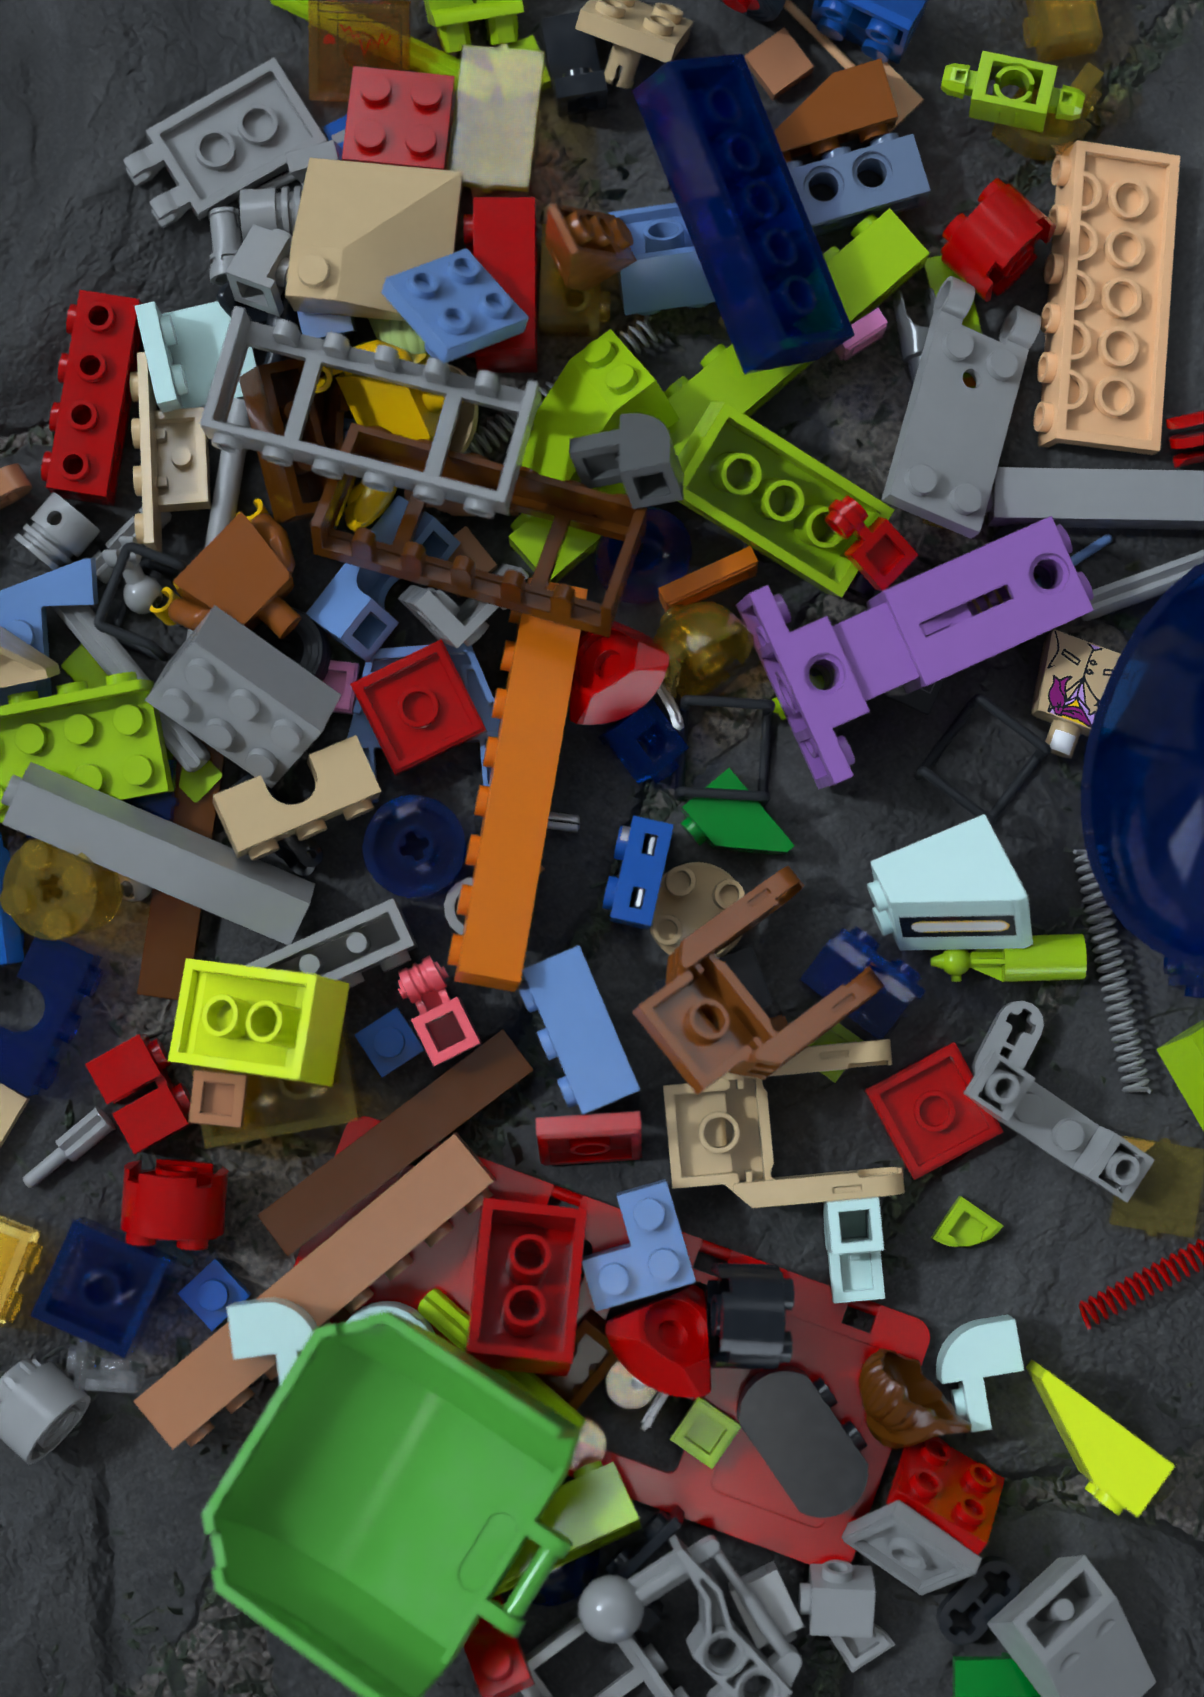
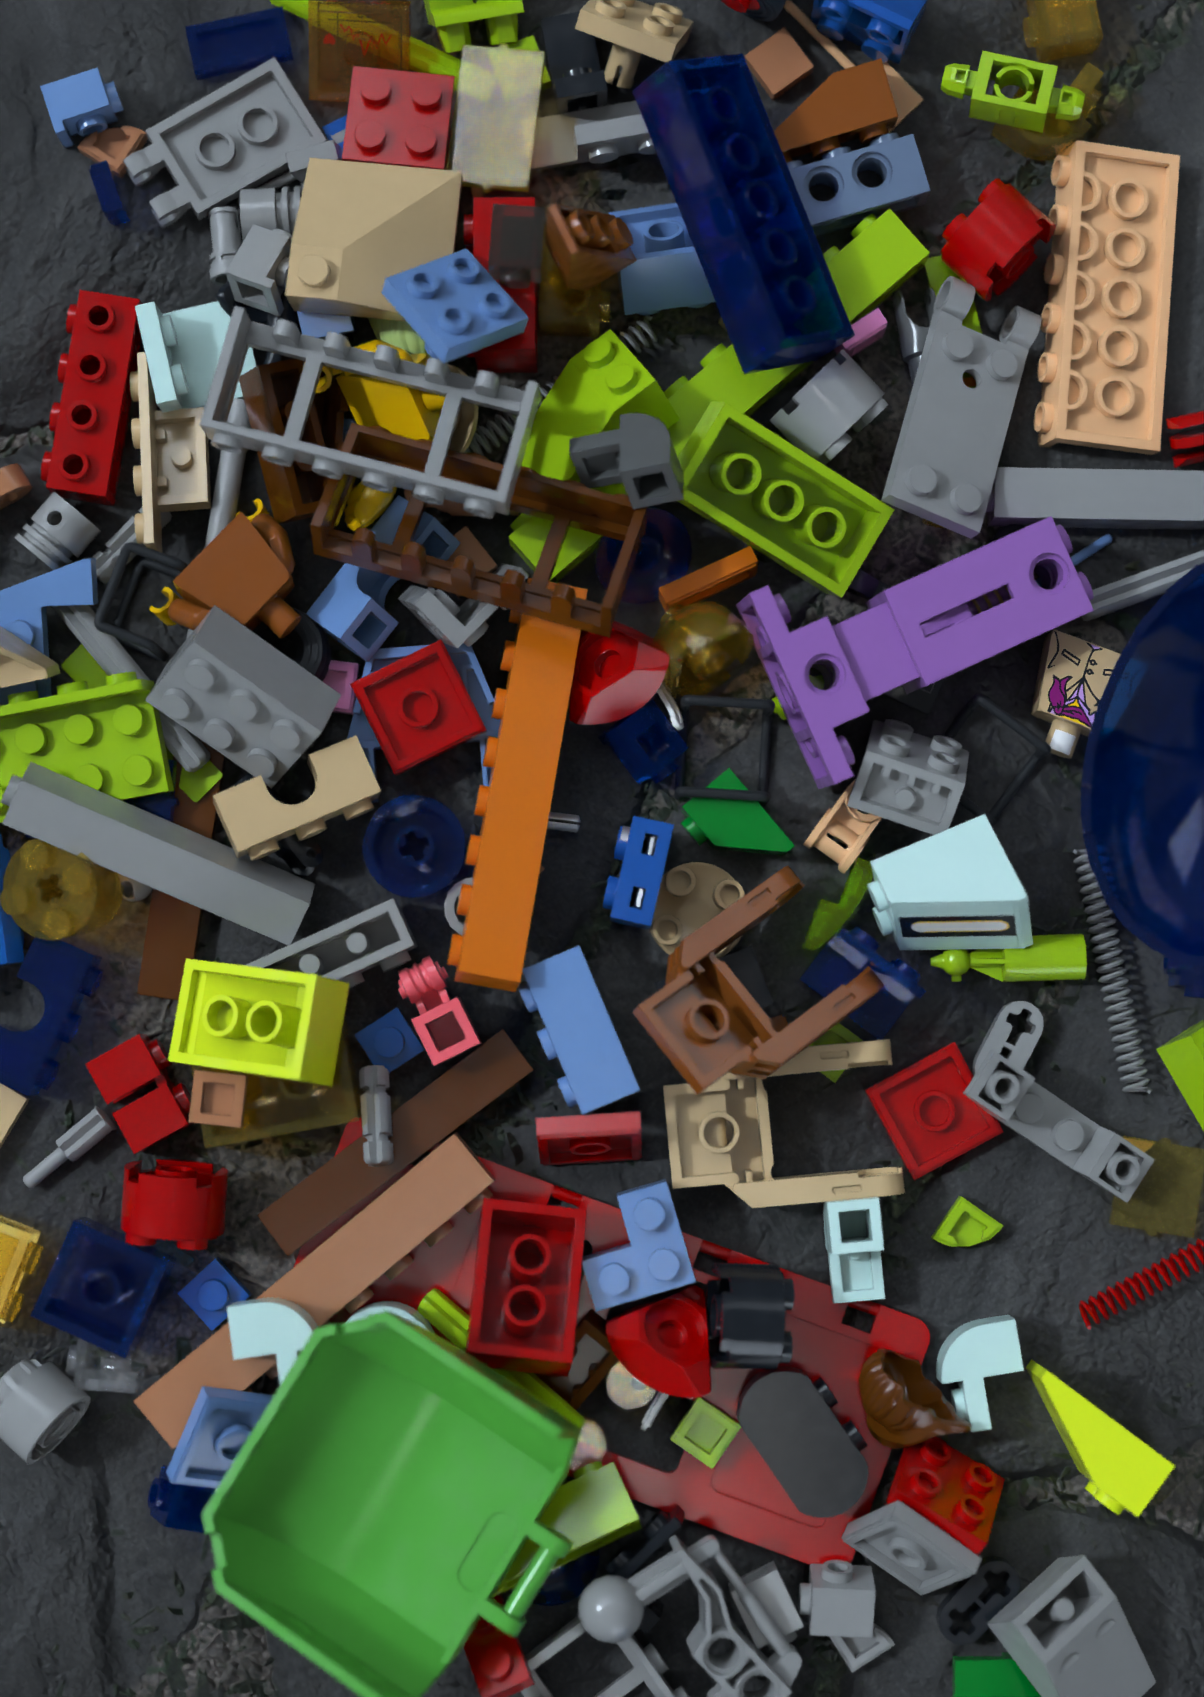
light grey arm [102,536,163,614] -> none
red plate [825,495,919,591] -> none
none -> medium blue brick [40,67,124,148]
none -> nougat tile [77,126,148,179]
none -> clear blue tile [89,160,130,226]
none -> clear blue bracket [148,1465,217,1534]
none -> medium blue tile [166,1386,274,1488]
none -> clear blue tile [185,7,294,80]
none -> light grey axle [359,1065,394,1167]
none -> clear smoke brick [488,204,546,288]
none -> light grey bracket [520,86,725,172]
none -> light grey brick [769,349,889,465]
none -> clear neon green slope [801,858,873,952]
none -> light nougat piece [803,779,882,874]
none -> light grey bracket [847,719,969,835]

